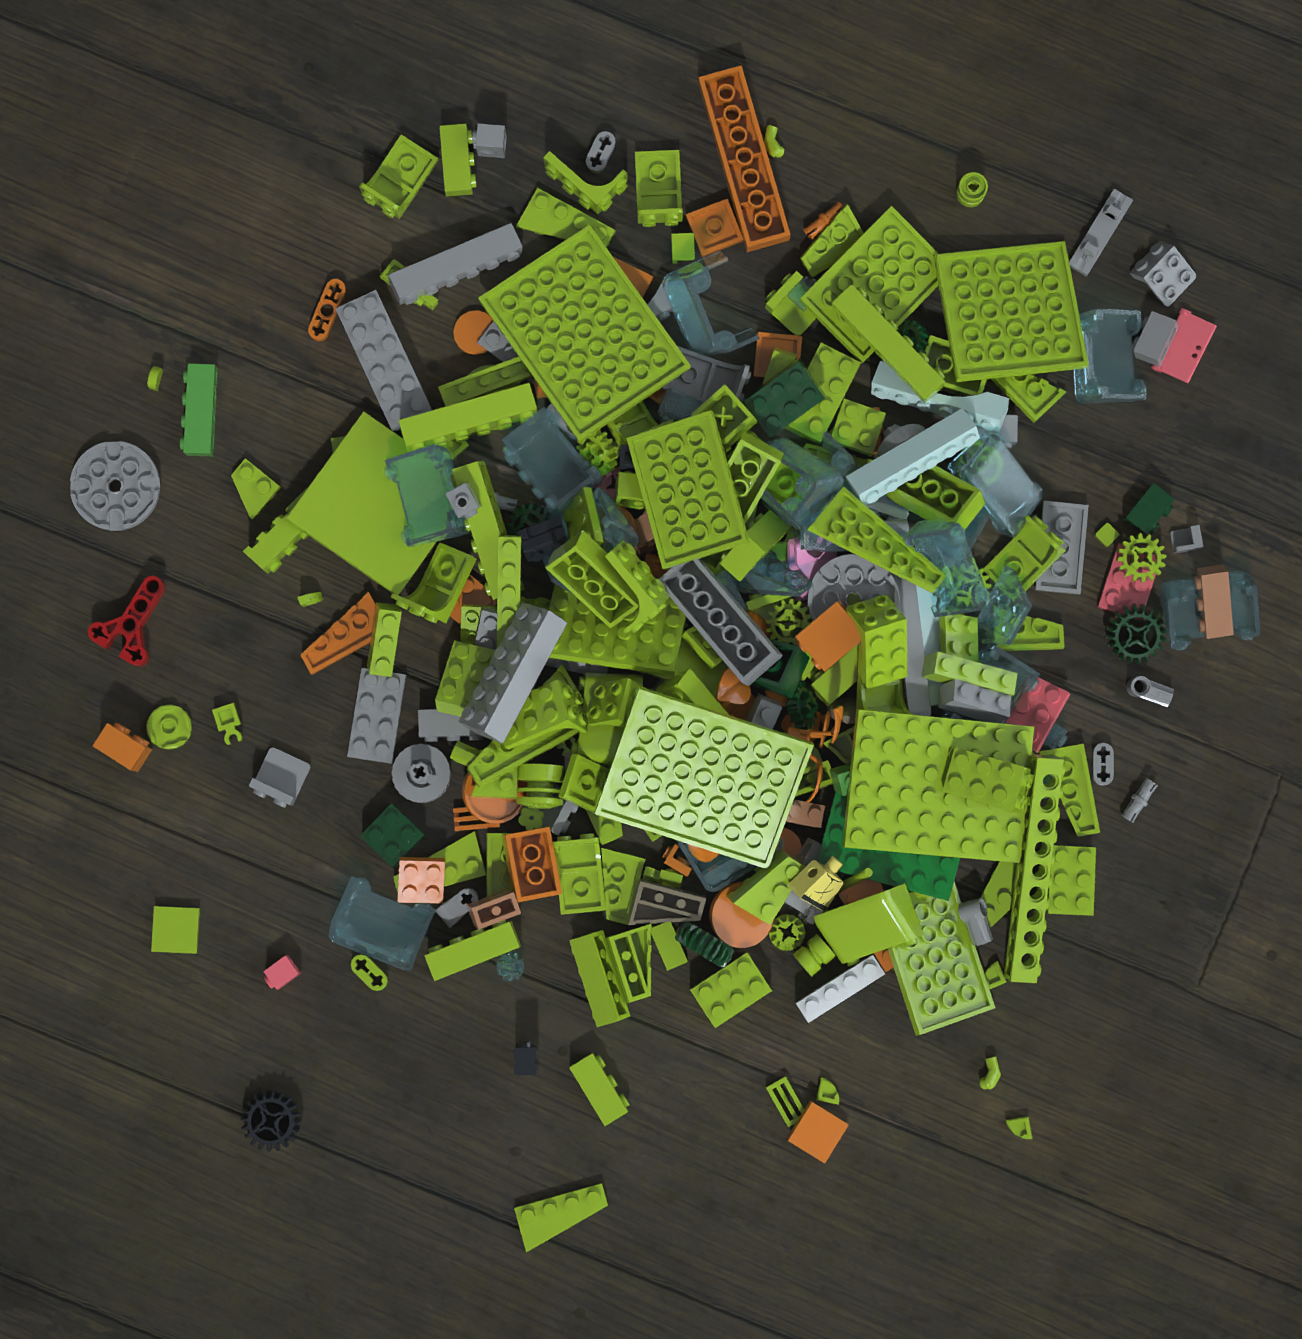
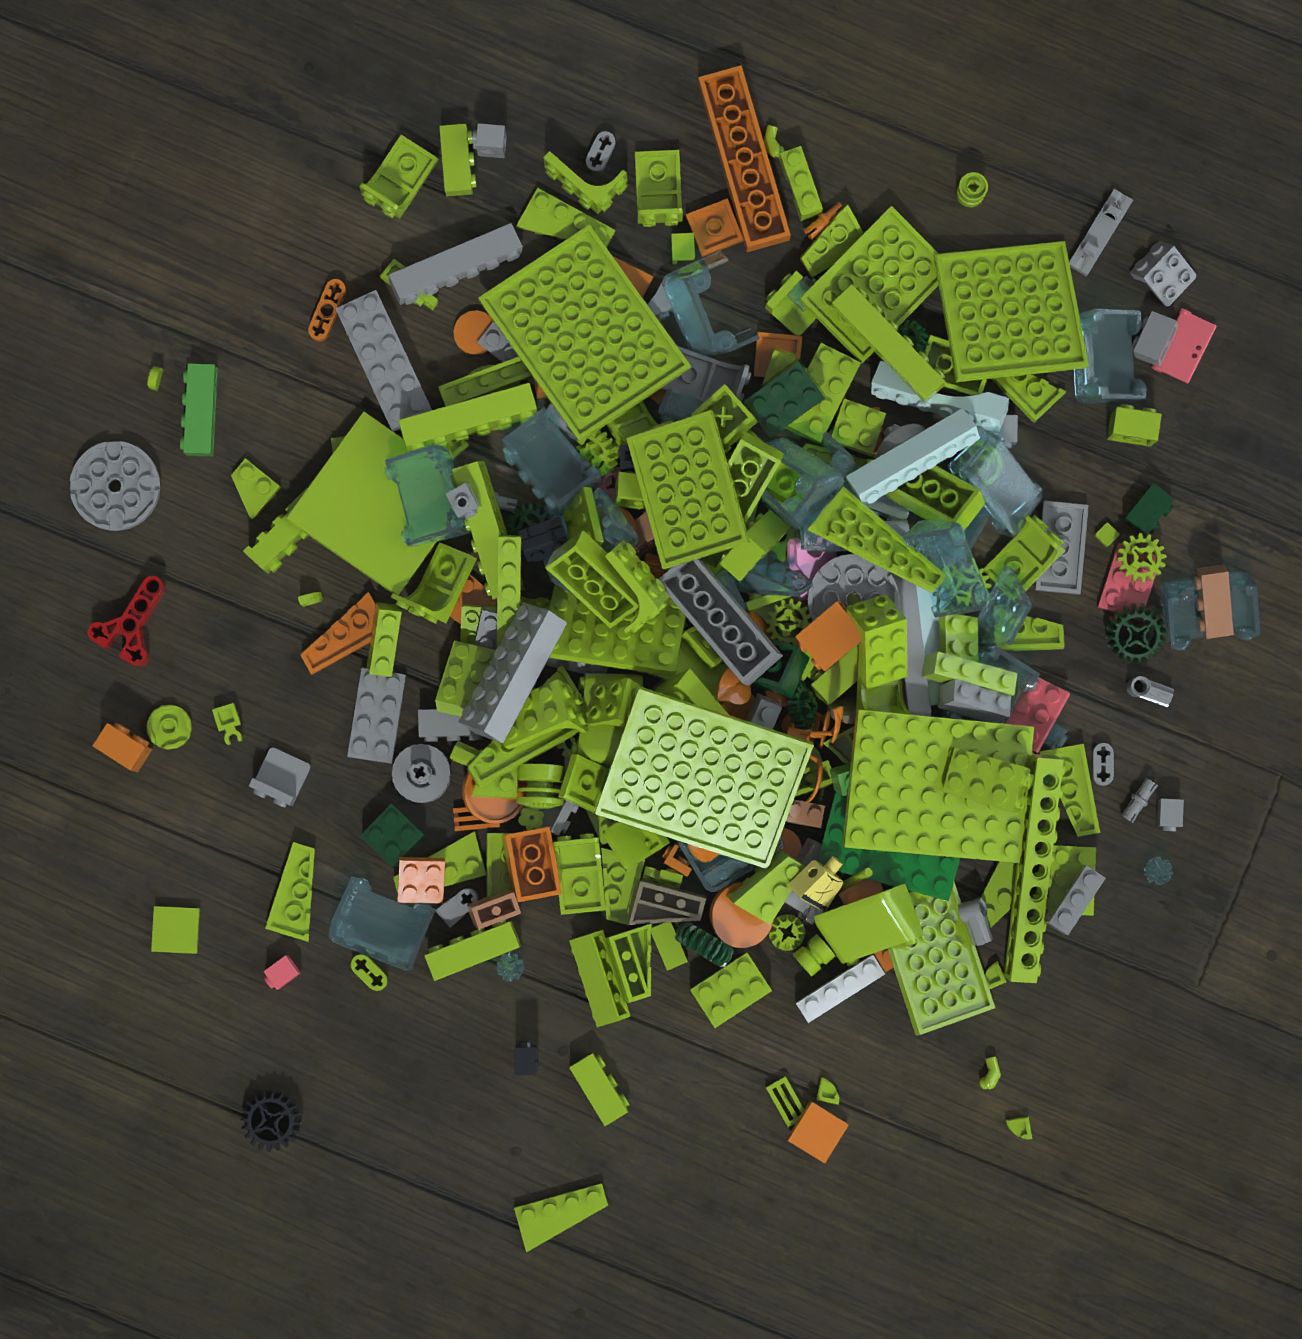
light grey panel [1170,525,1203,554] -> none
none -> lime wing [265,842,315,942]
none -> lime bracket [603,822,670,869]
none -> lime arch [779,146,823,221]
none -> light grey brick [1046,865,1106,935]
none -> lime brick [1107,404,1162,447]
none -> clear light blue gear [1144,857,1173,885]
none -> light grey brick [1156,799,1184,831]

